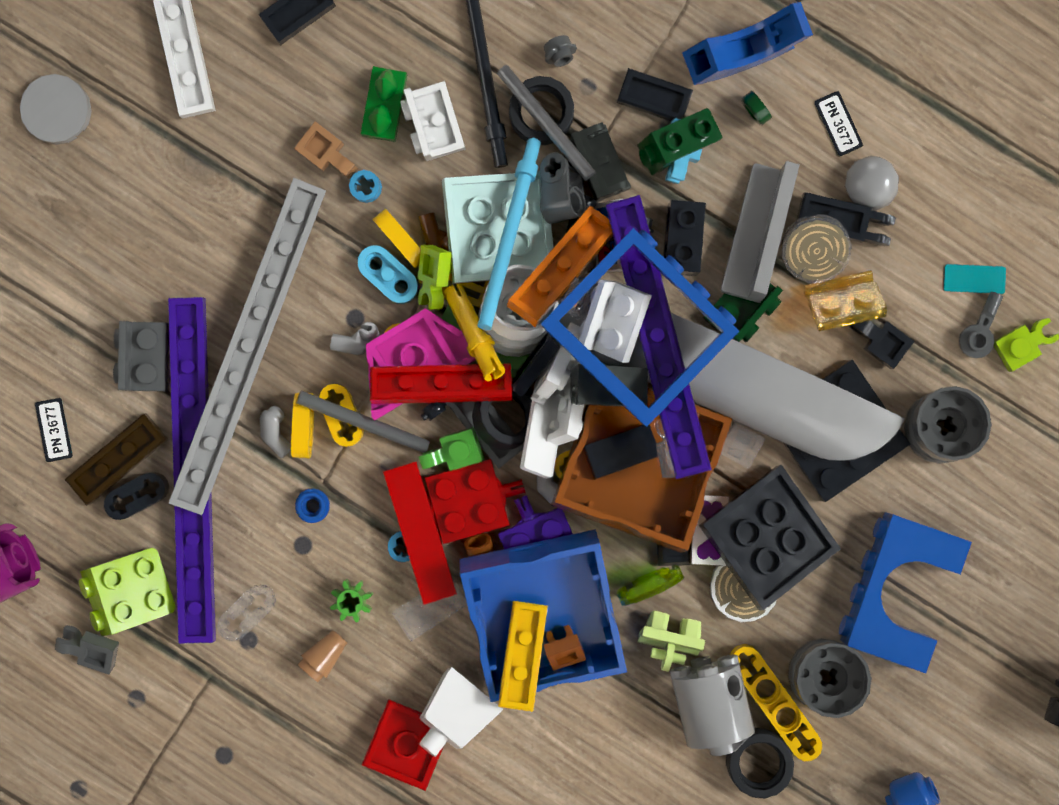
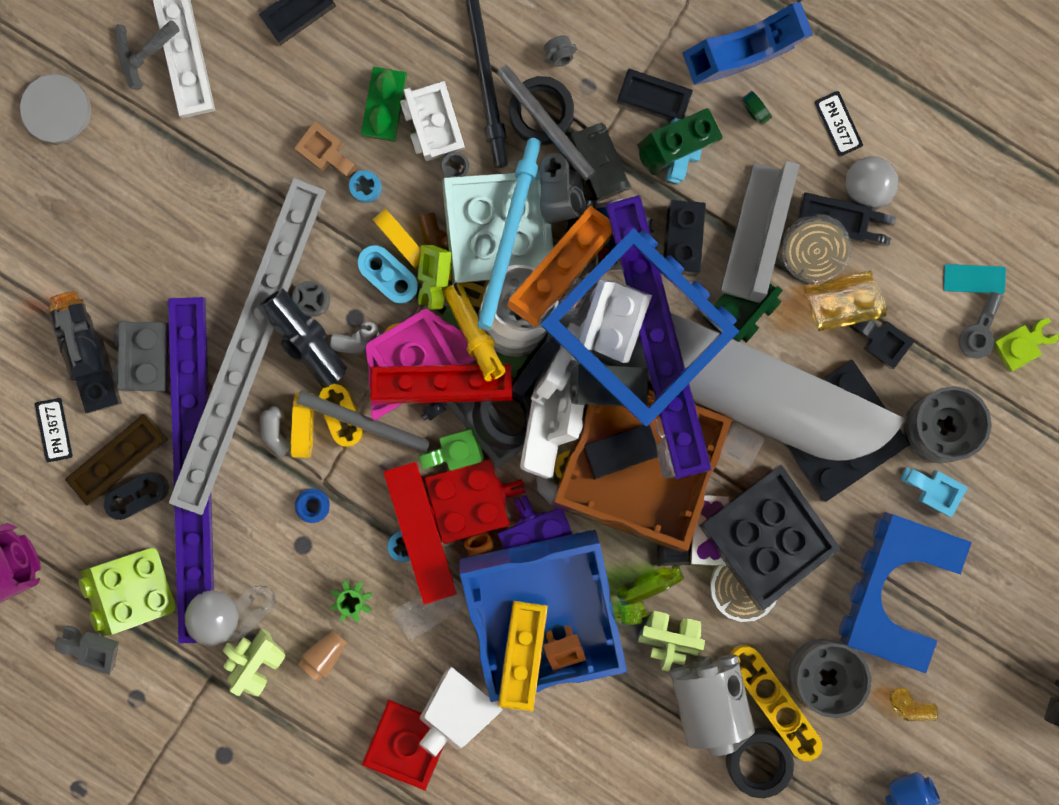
none -> black plate [49,291,122,414]
none -> dark grey piece [116,20,180,89]
none -> light grey hair [185,590,239,646]
none -> yellowish green hips [223,628,285,697]
none -> black piece [258,288,347,388]
none -> dark grey wheel [292,281,330,317]
none -> dark grey hinge [441,152,469,178]
none -> clear neon green plate [614,601,649,625]
none -> clear yellow arm [890,687,938,721]
none -> medium azure plate [900,467,968,518]

